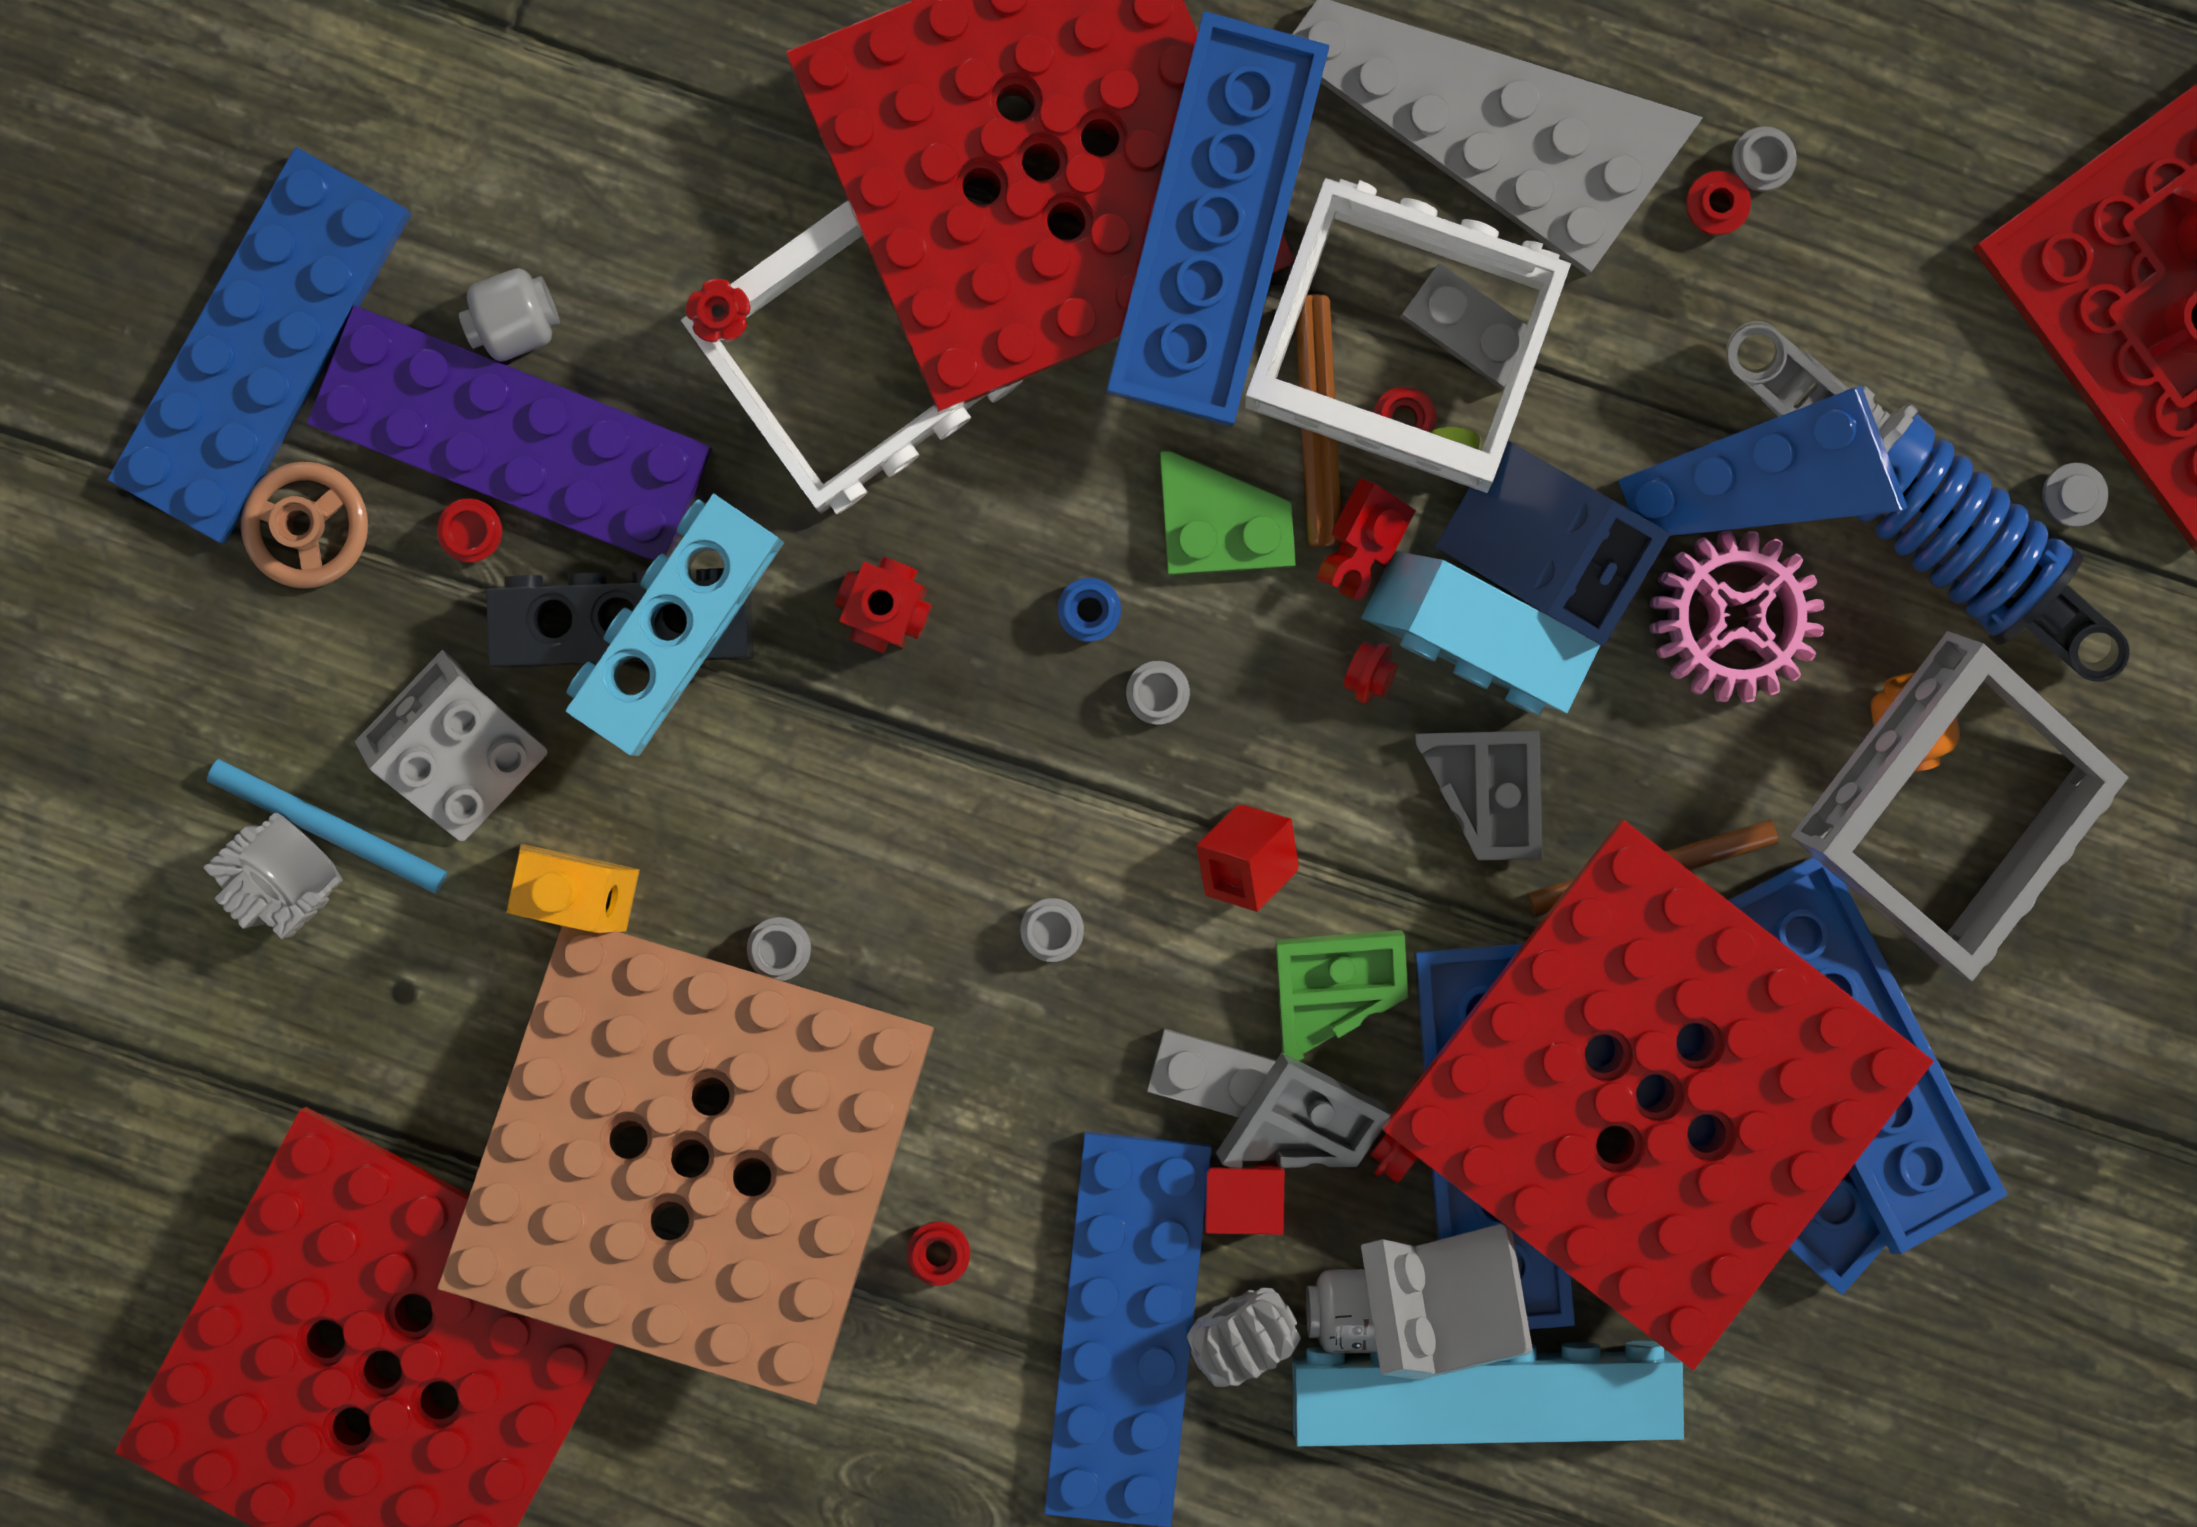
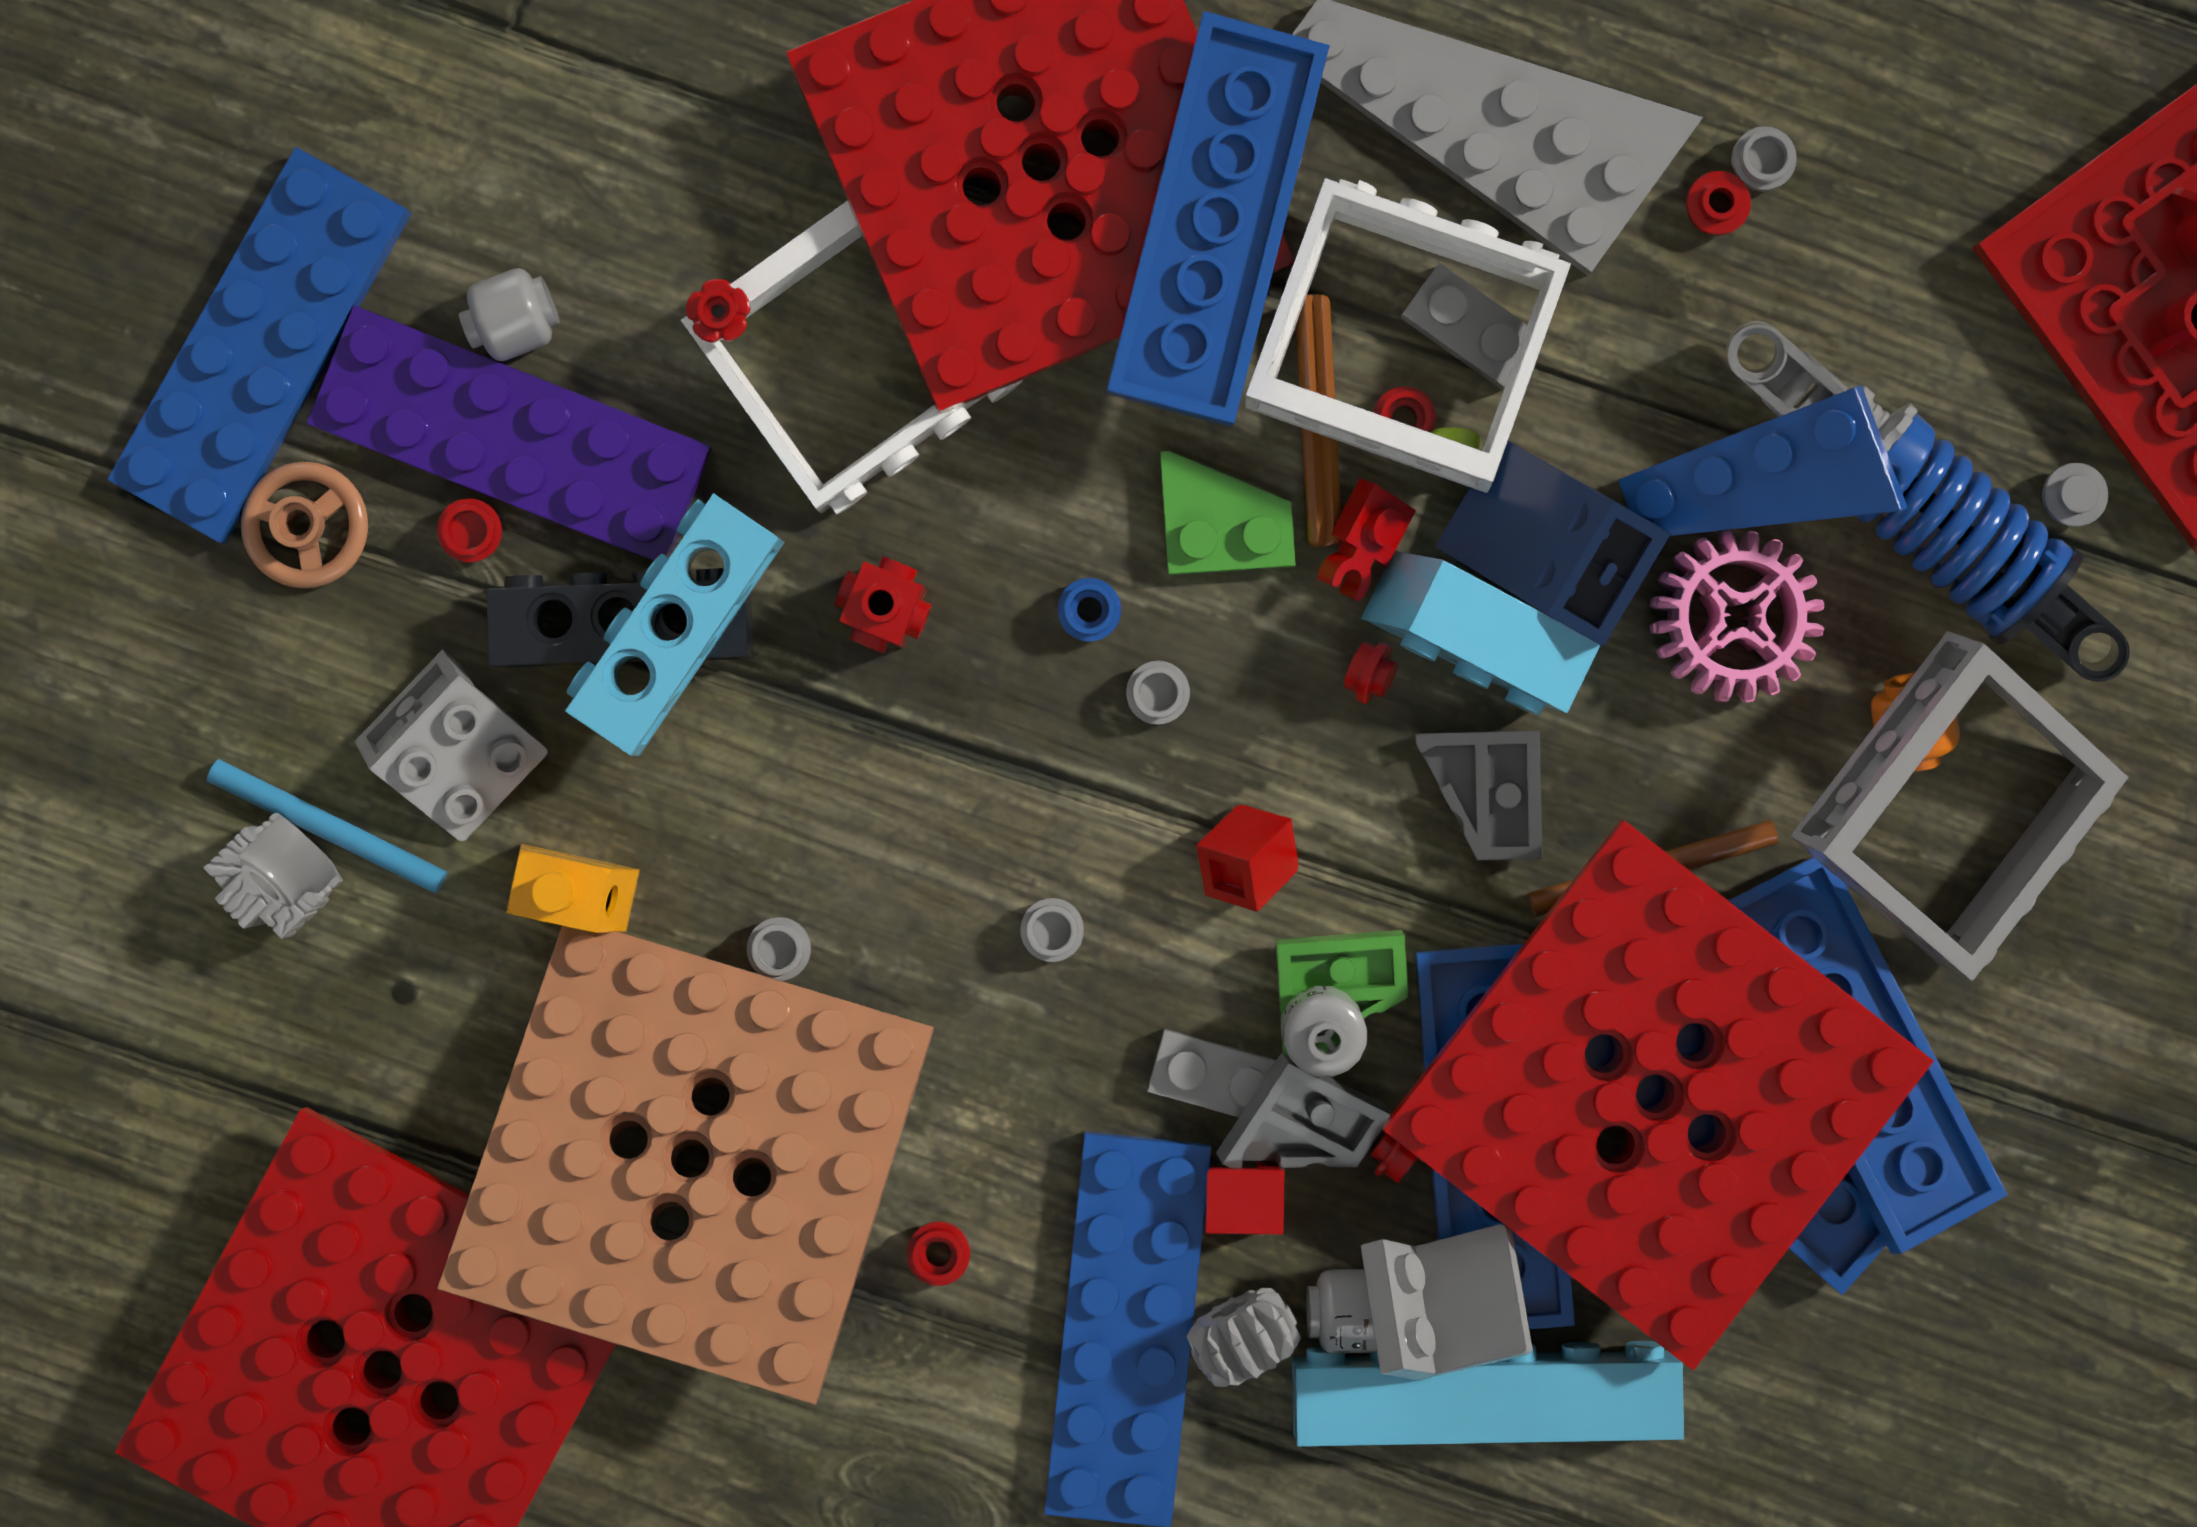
none -> light grey head [1281,986,1367,1077]

